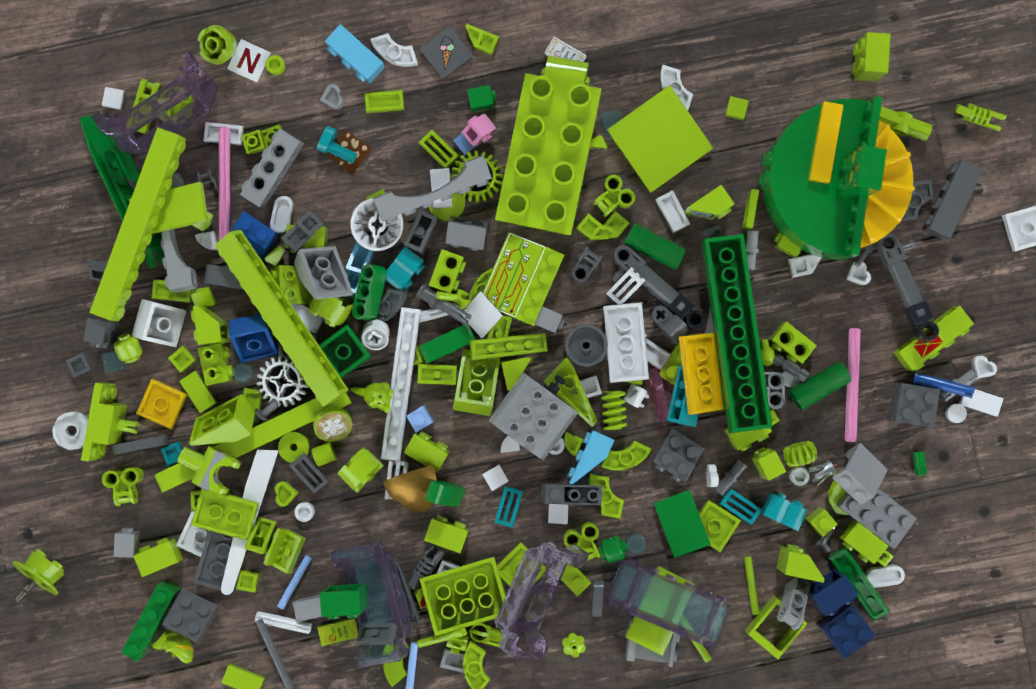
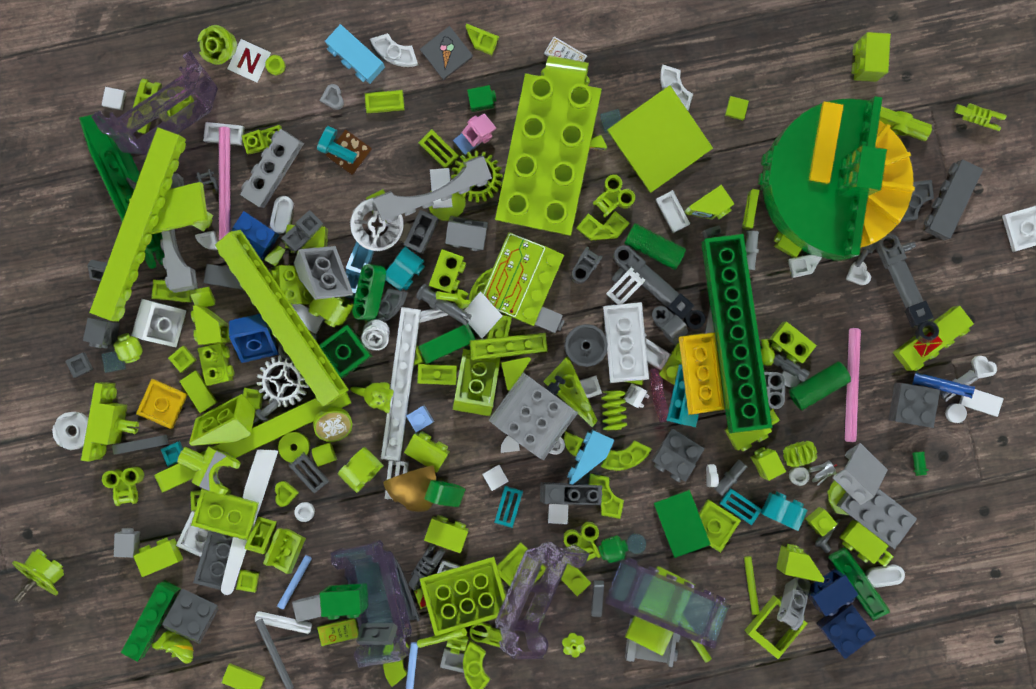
clear light blue tile [233,363,254,382] -> none

